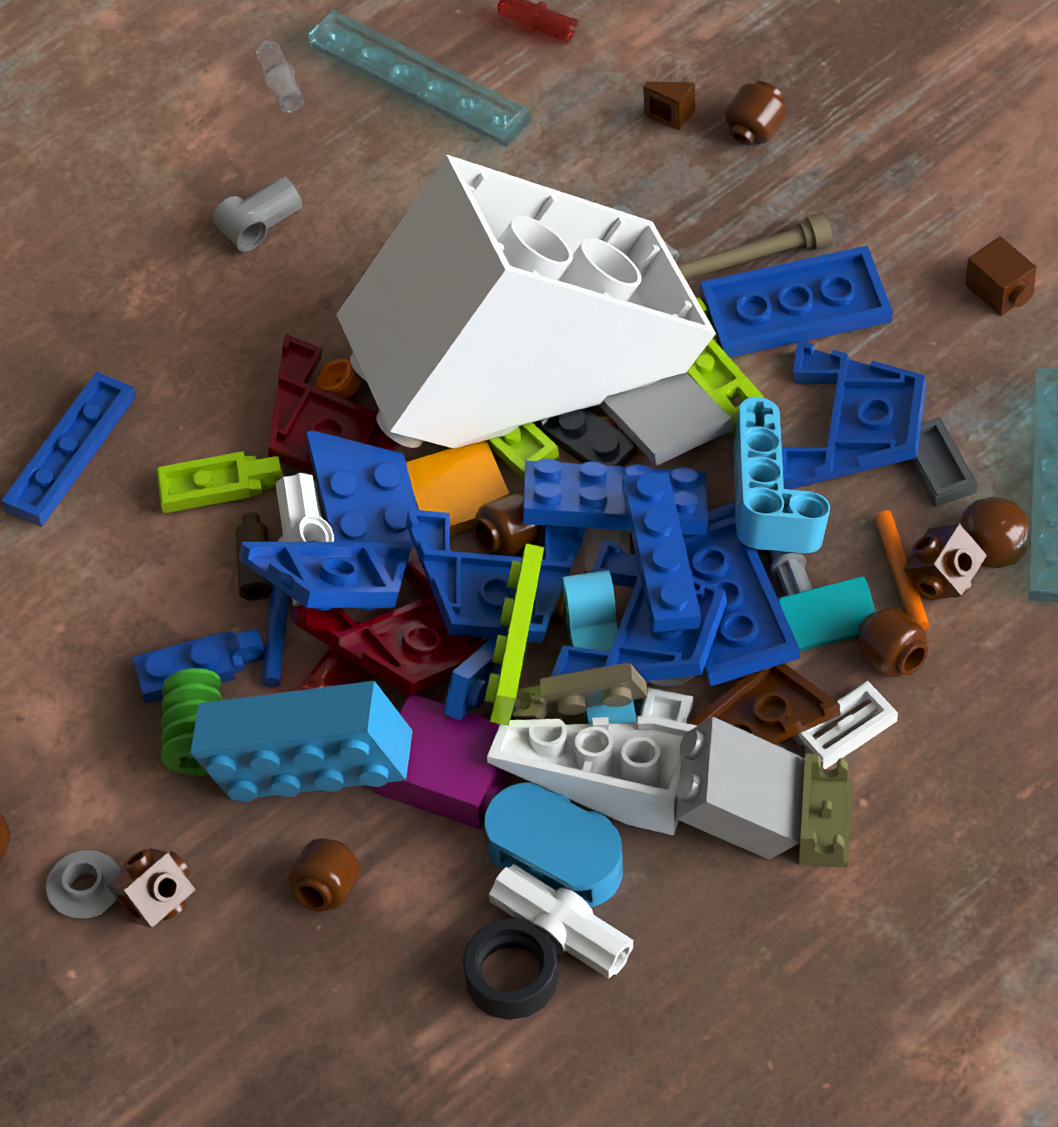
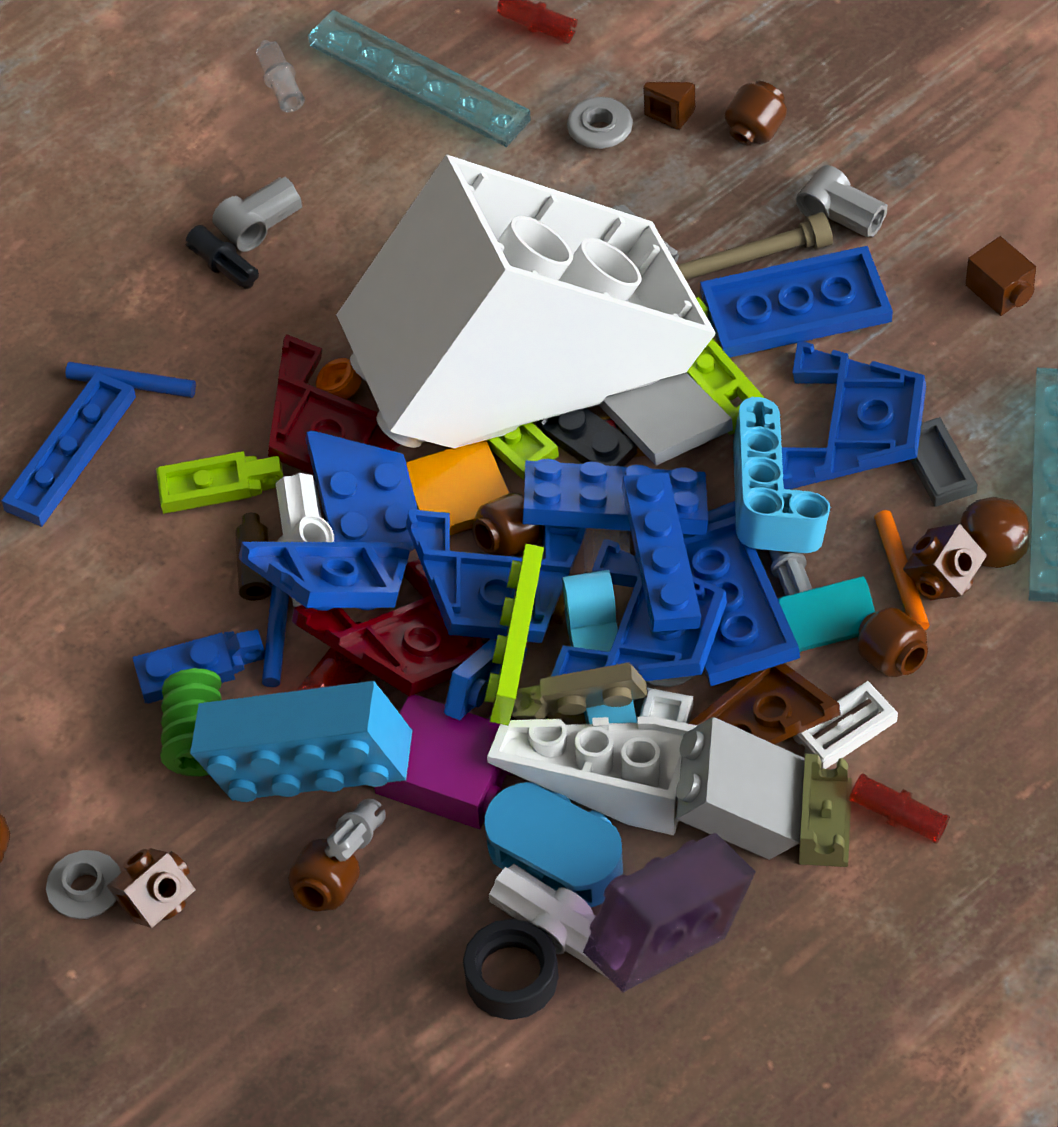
none -> blue bar [65,362,196,398]
none -> black axle [185,225,259,289]
none -> light grey axle [325,798,386,862]
none -> light grey piece [567,97,633,149]
none -> clear purple brick [583,832,756,993]
none -> light grey piece [795,165,888,238]
none -> clear red pin [849,773,950,844]

